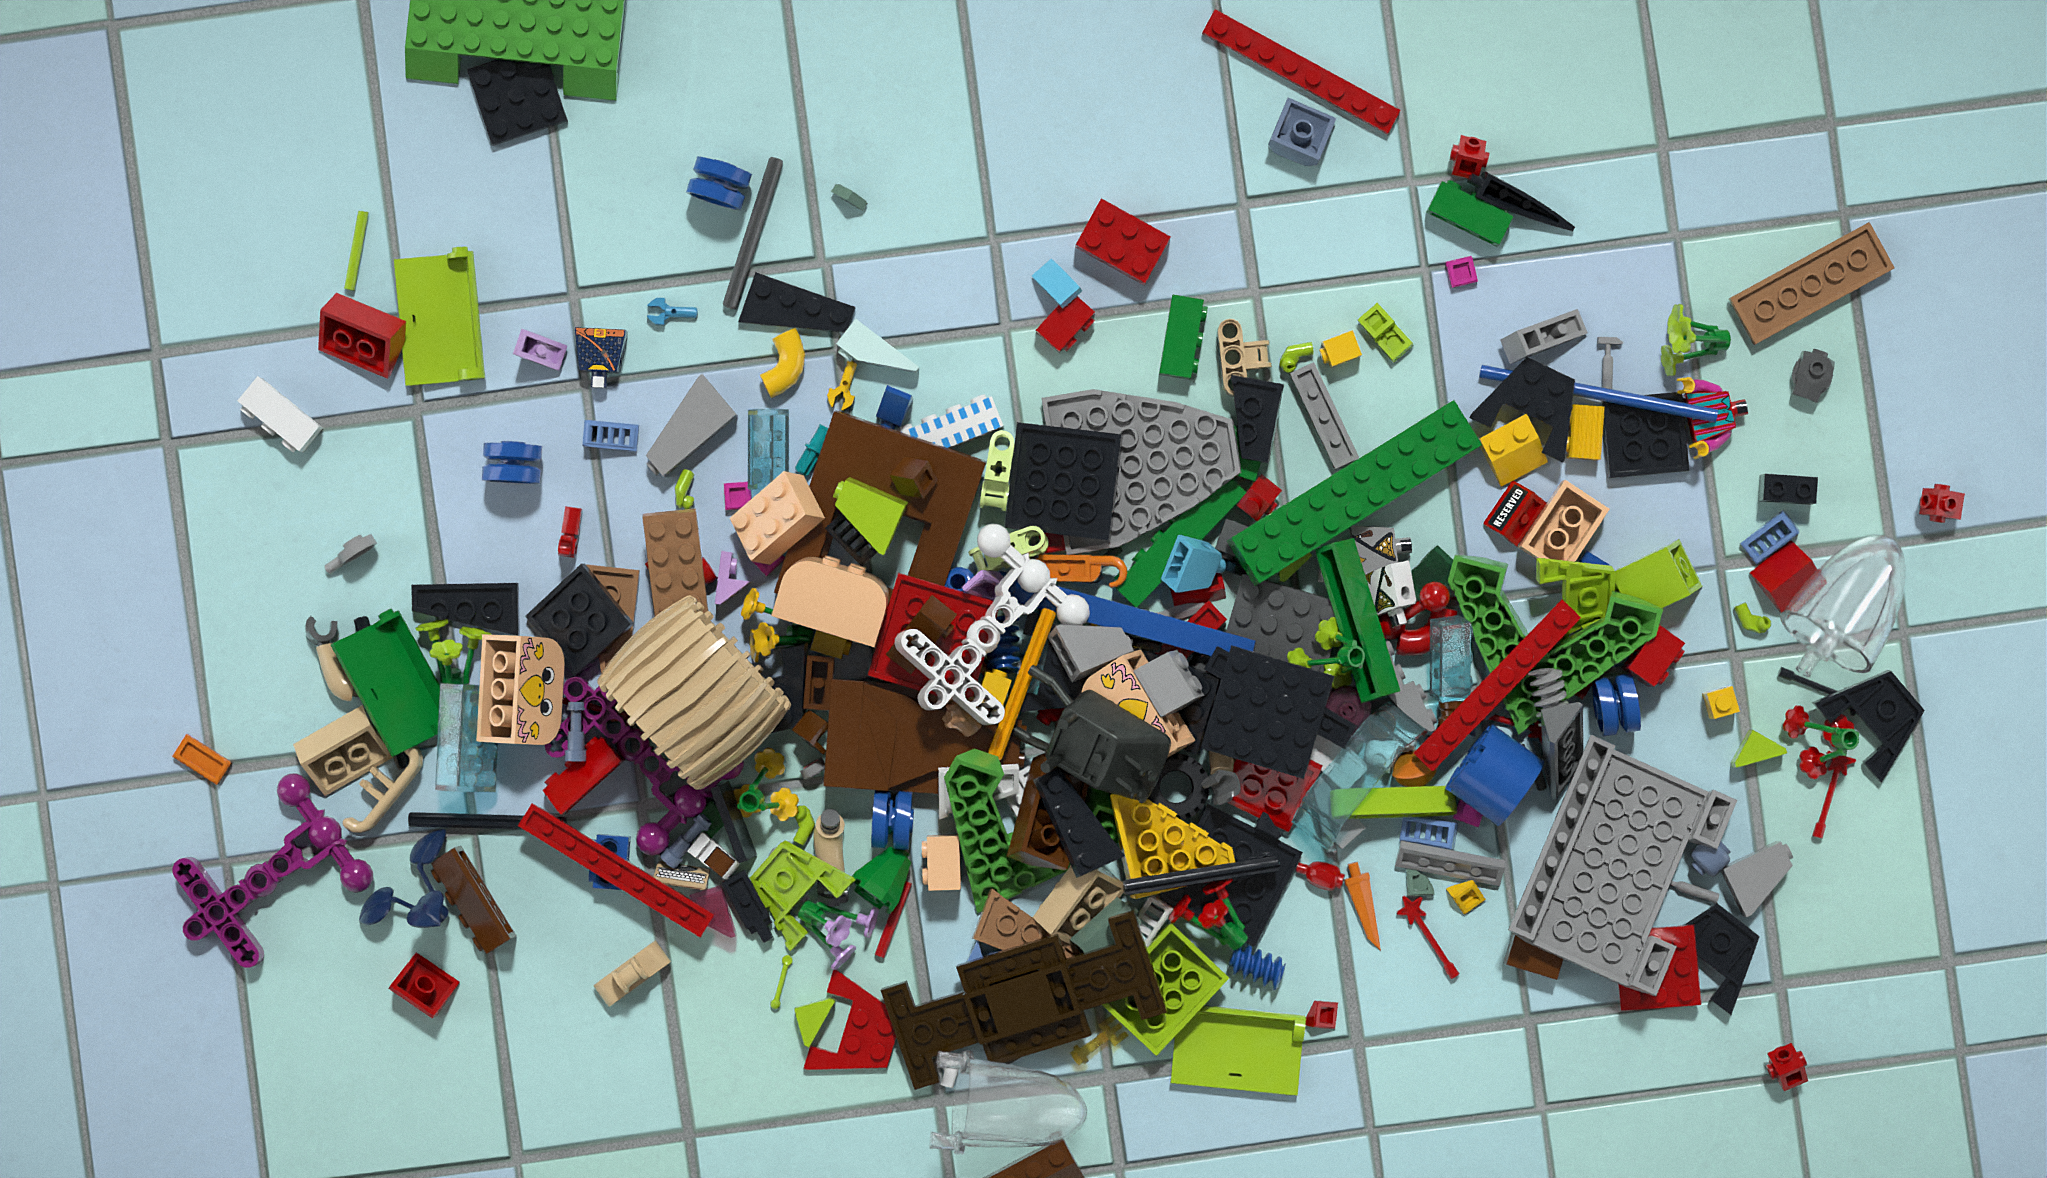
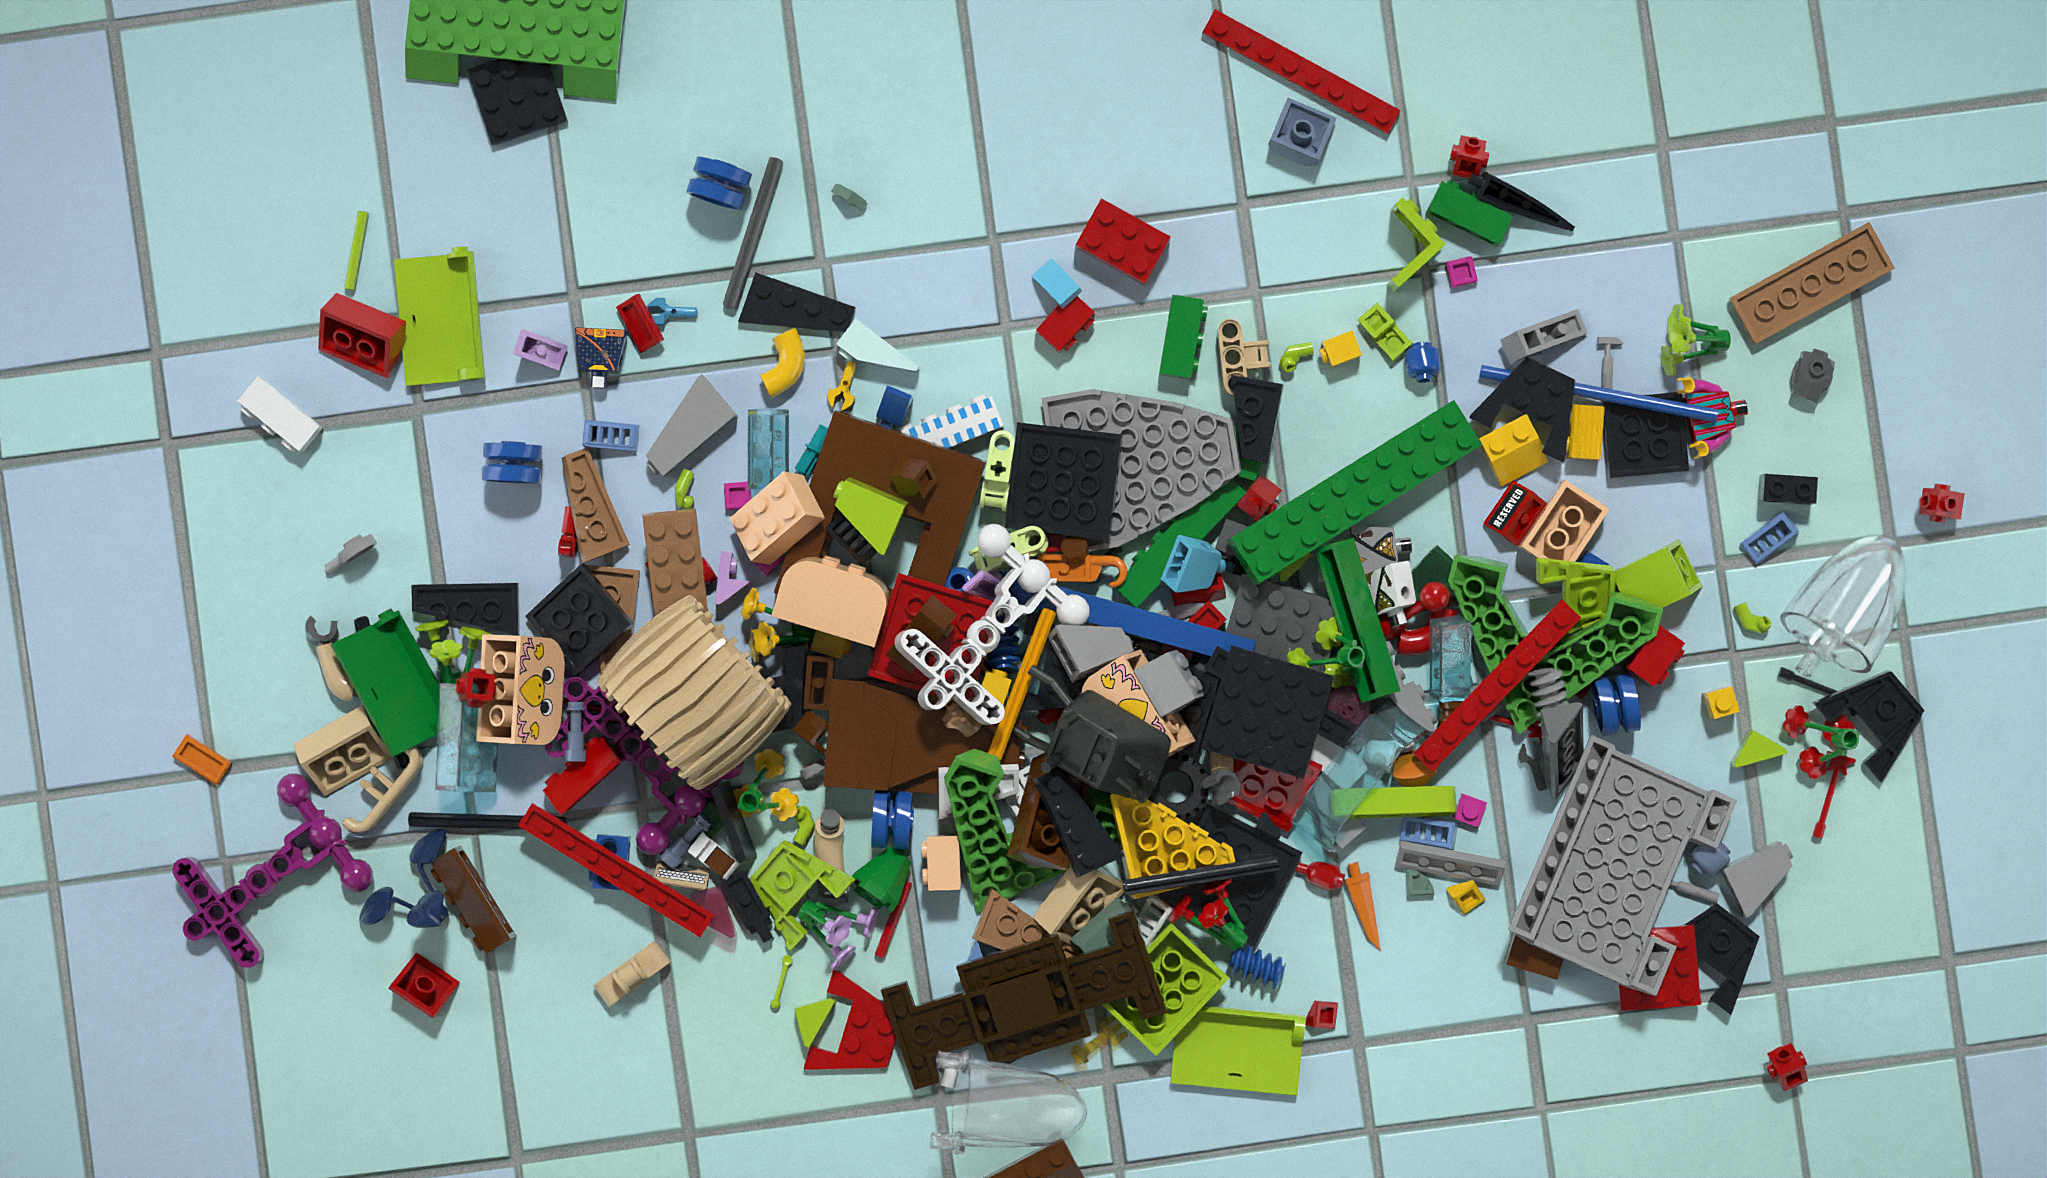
light grey plate [1289,362,1359,469] -> none
red piece [1396,896,1460,979] -> none
blue brick [1445,724,1545,826] -> none
red slope [1749,540,1824,614] -> none
none -> red brick [456,668,497,708]
none -> medium nougat wing [561,447,630,564]
none -> red tile [616,294,665,353]
none -> reddish brown tile [1061,536,1089,562]
none -> lime bracket [1387,197,1446,292]
none -> blue head [1405,342,1441,383]

